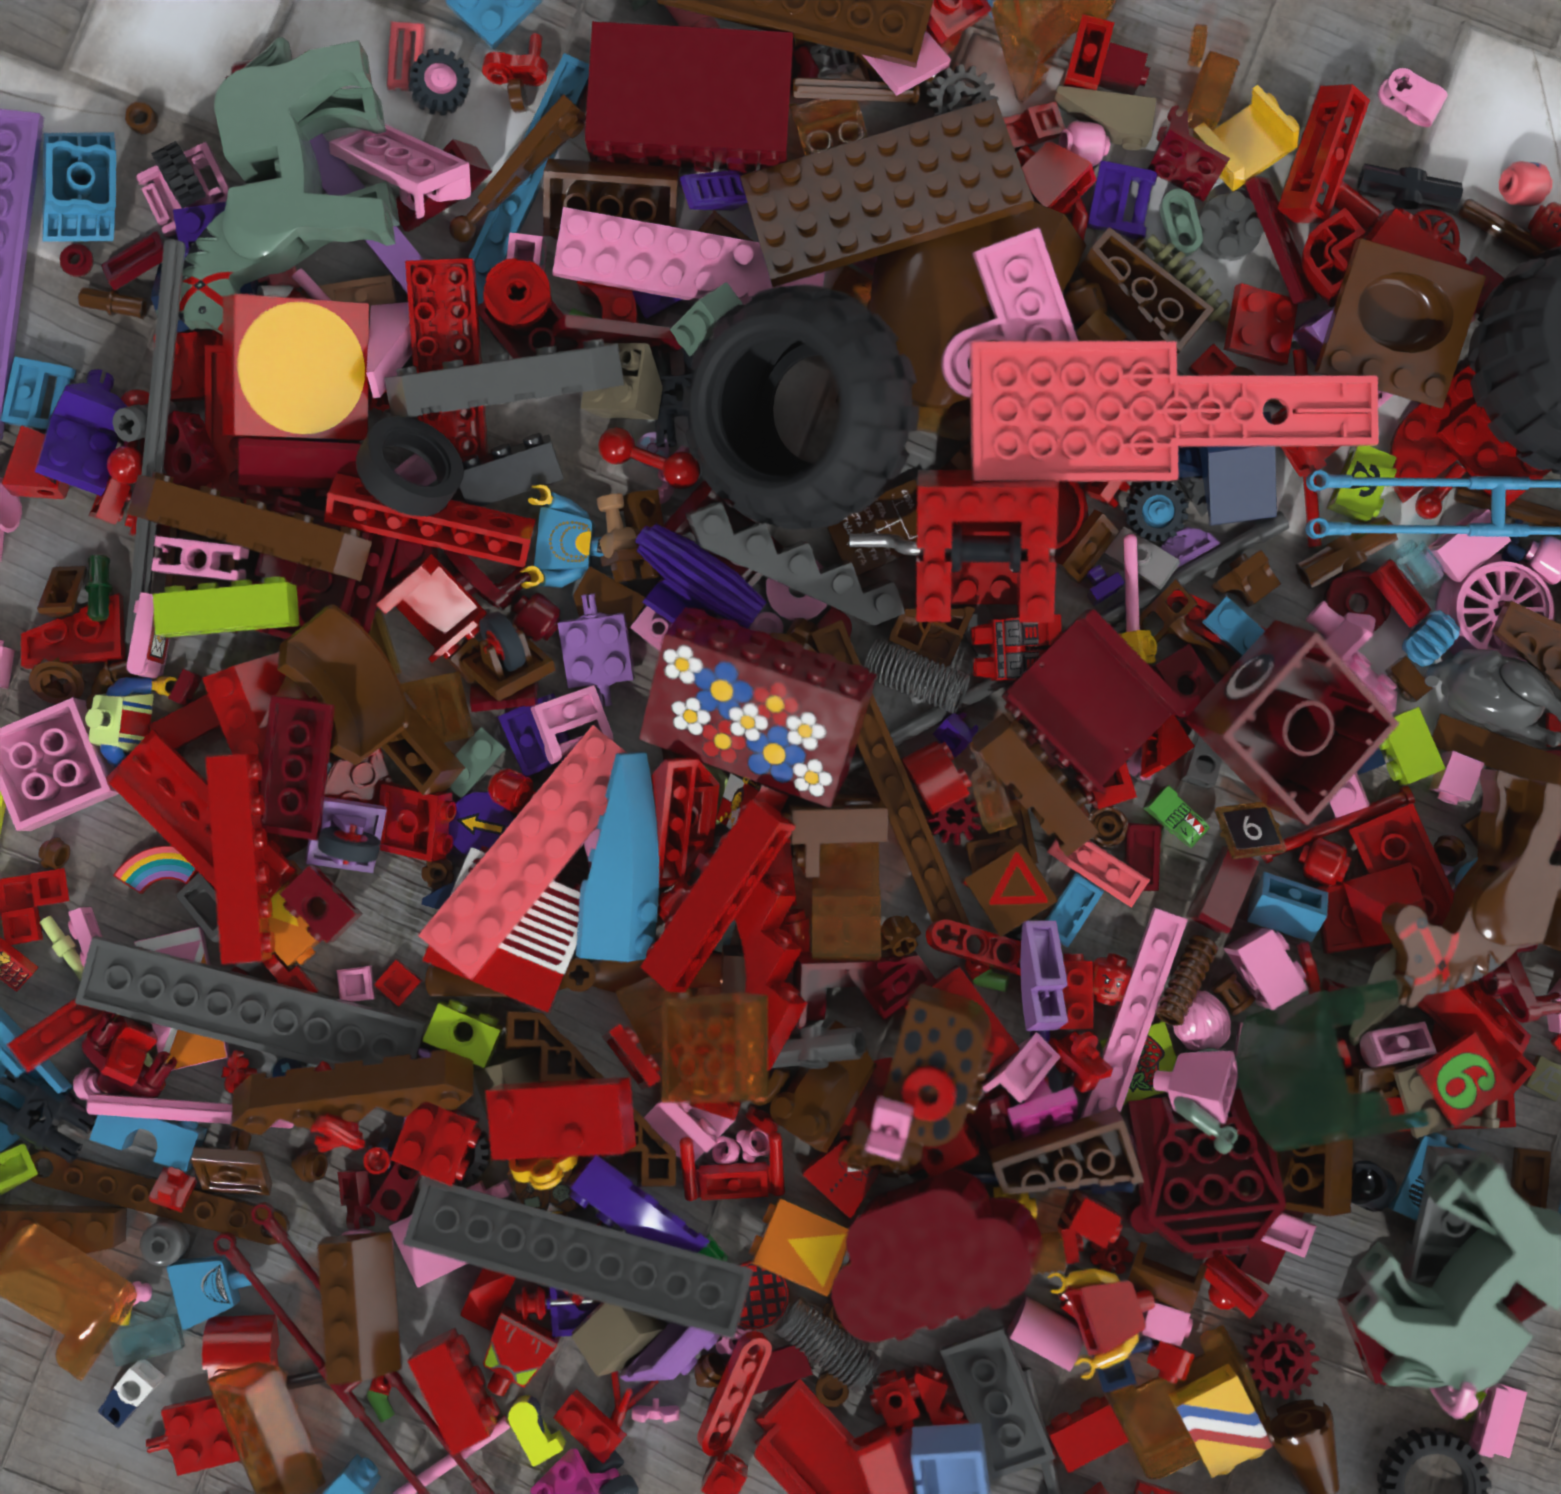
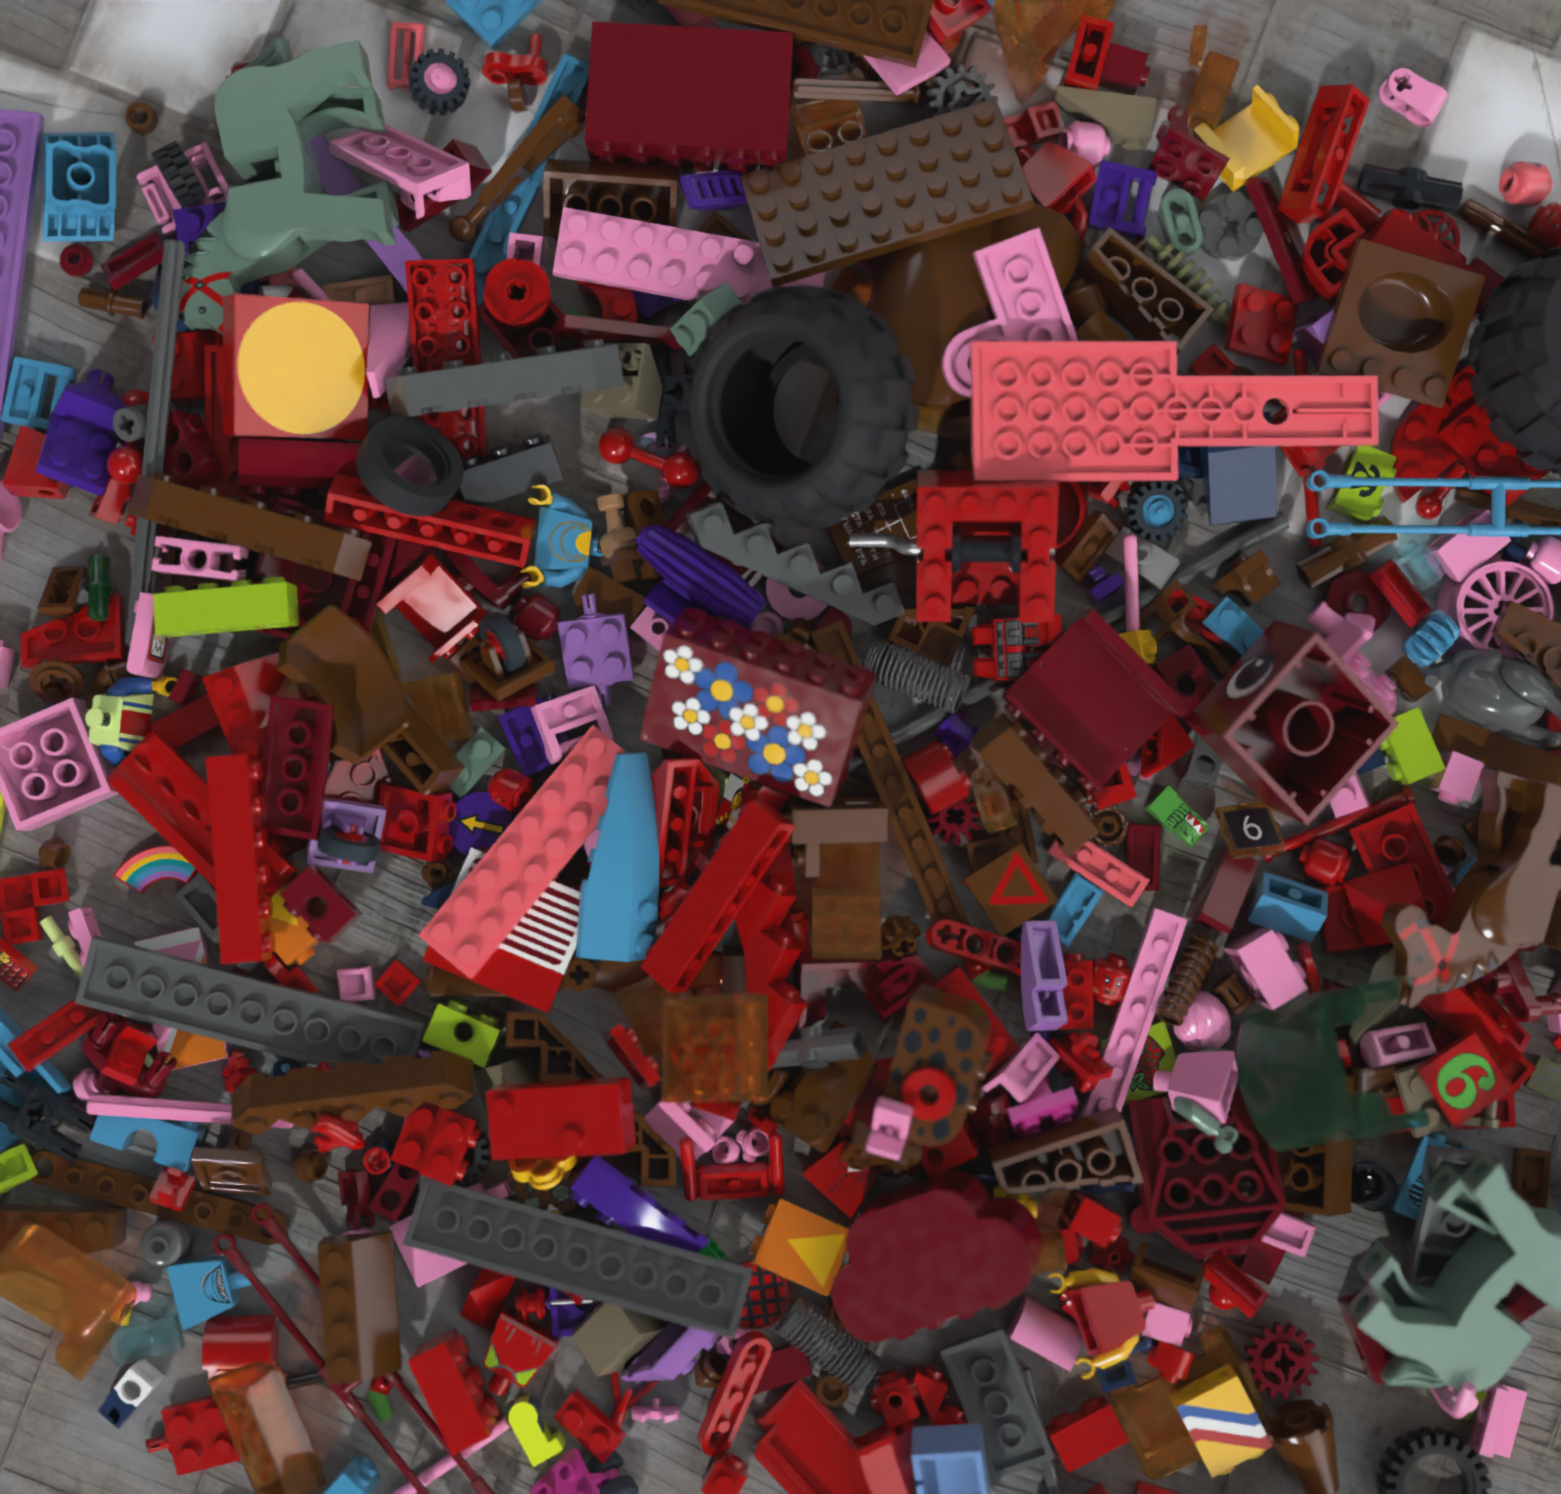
medium lavender tile [1160,527,1220,569] -> none

